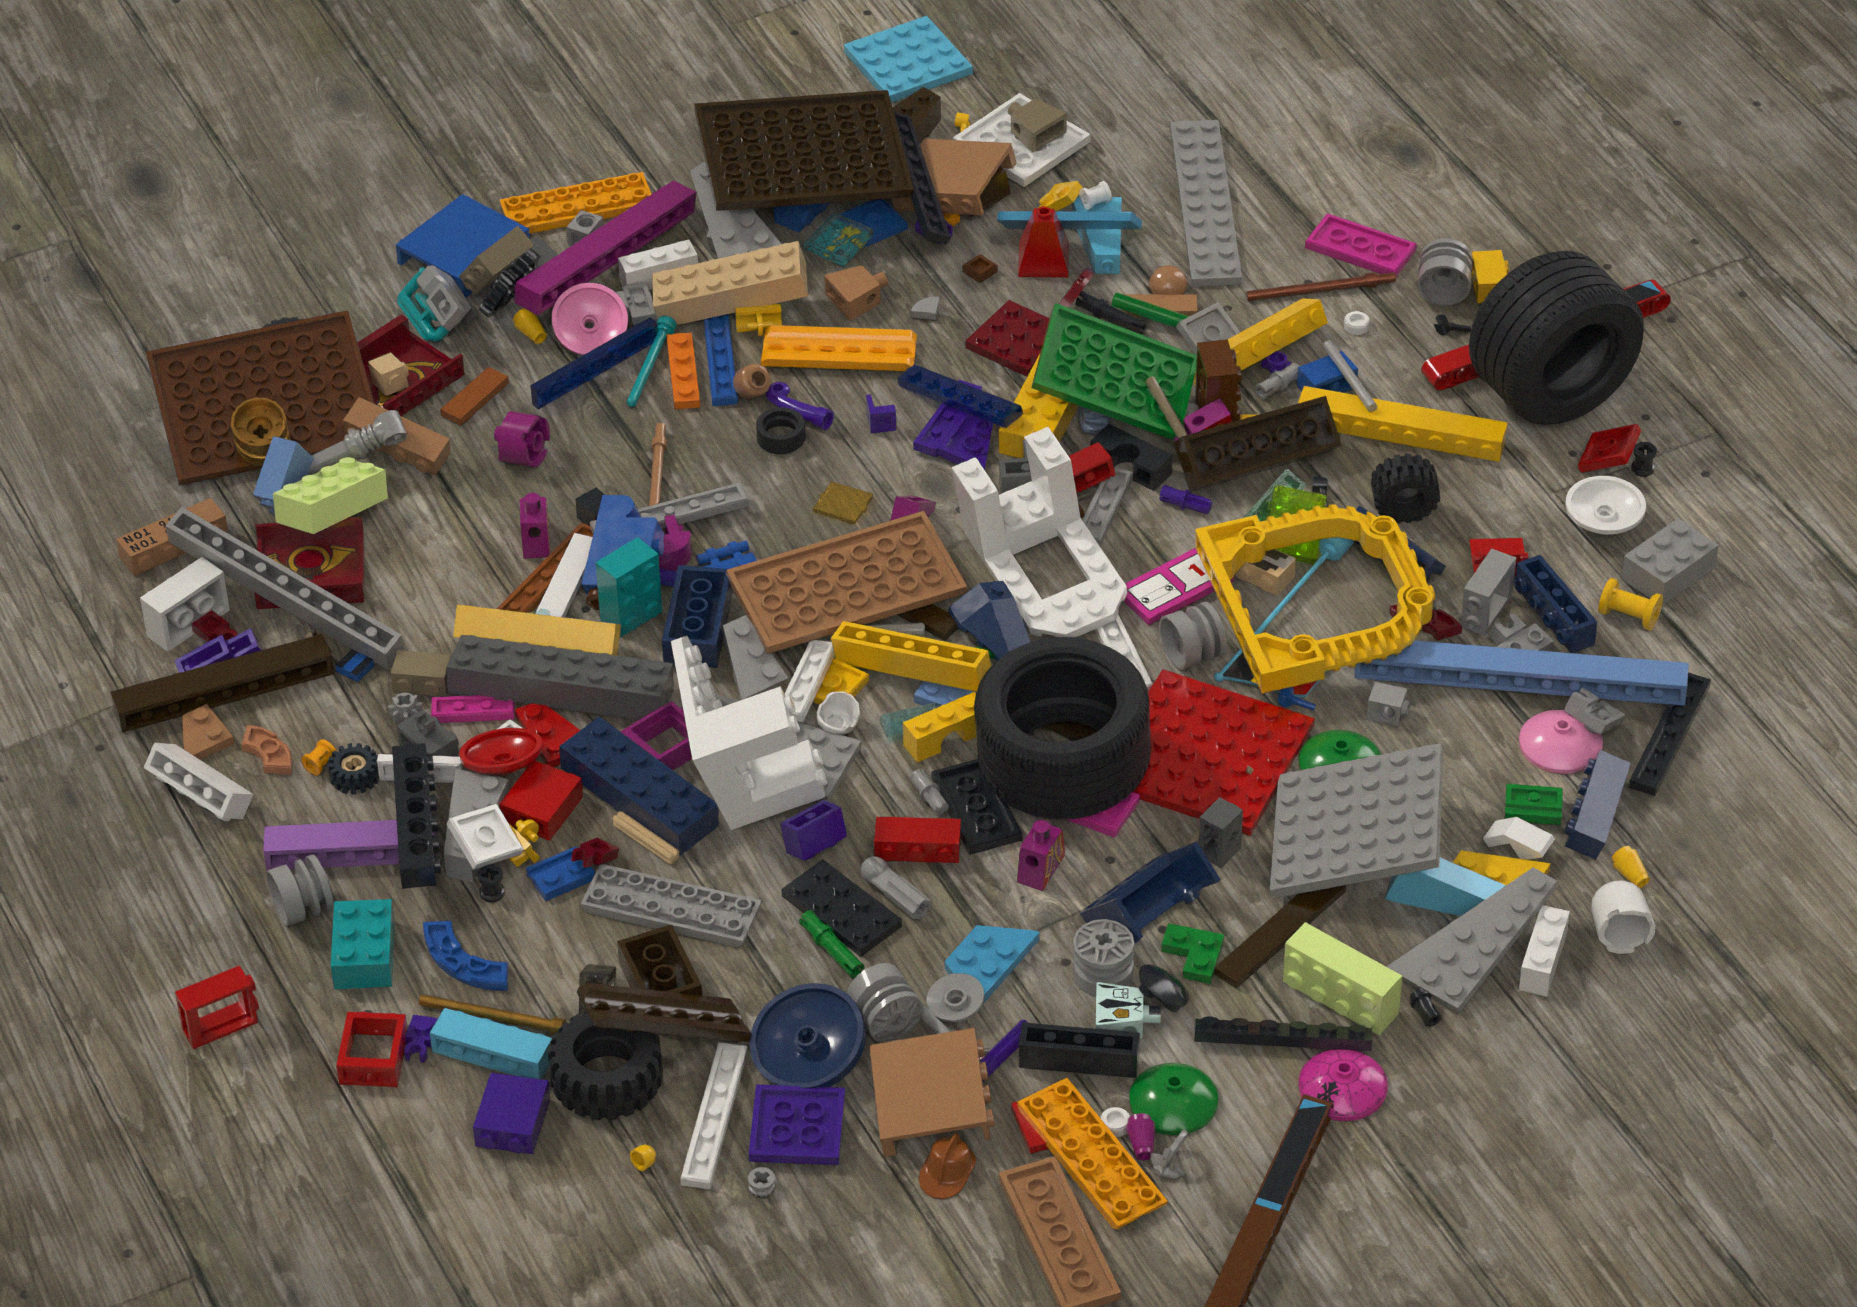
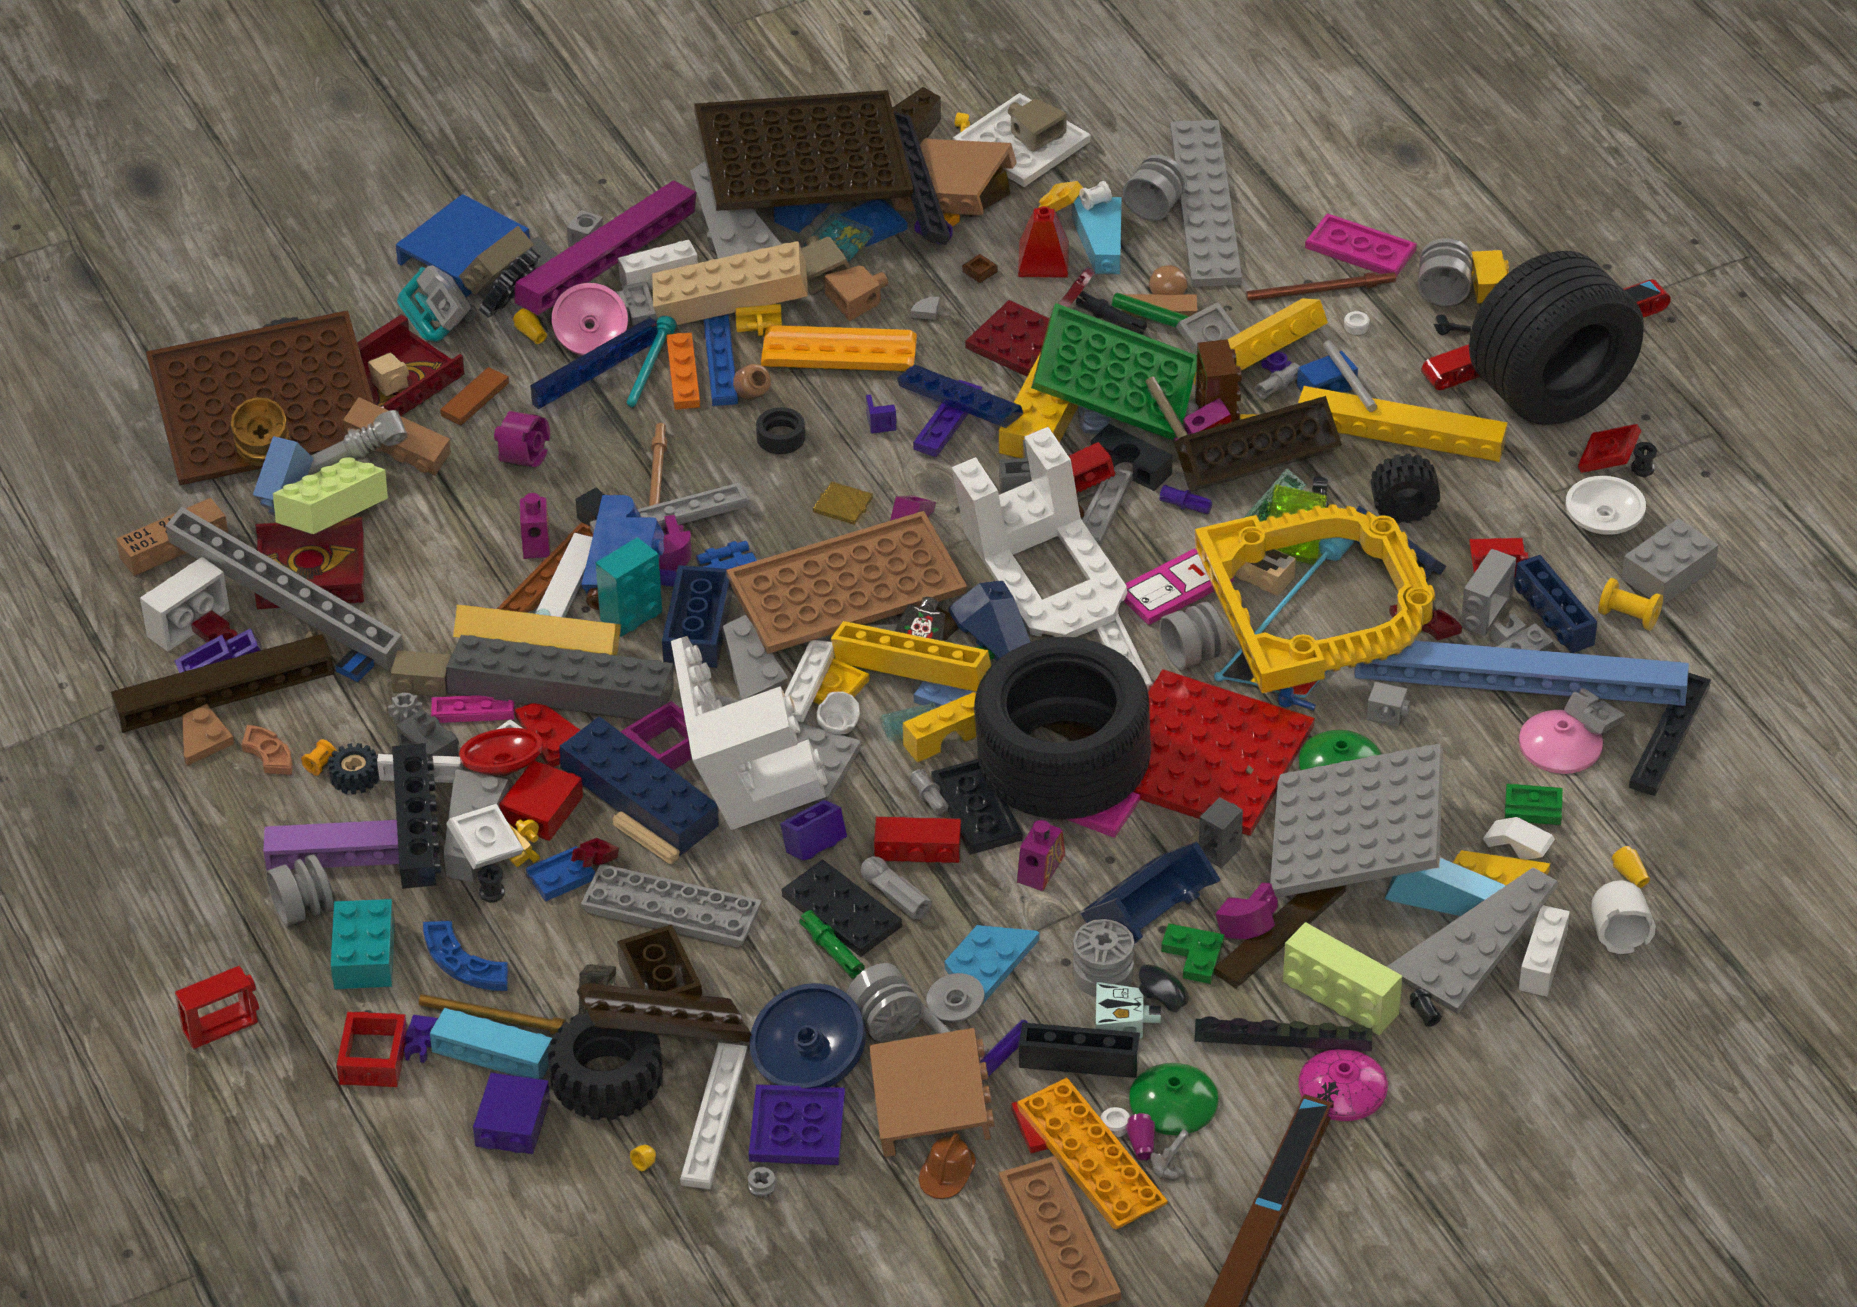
white brick [144,743,254,821] -> none
light orange plate [500,172,651,234] -> none
dark purple plant [766,382,834,430] -> none
medium azure plate [844,16,973,103] -> none
dark purple wing [937,401,996,470] -> none
dark azure tile [997,211,1142,229] -> none
brick [1564,750,1631,859] -> none
none -> dark tan torso [801,236,850,295]
none -> clear smoke torso [895,597,945,641]
none -> light grey wheel [1123,154,1187,221]
none -> magenta brick [1215,882,1279,939]

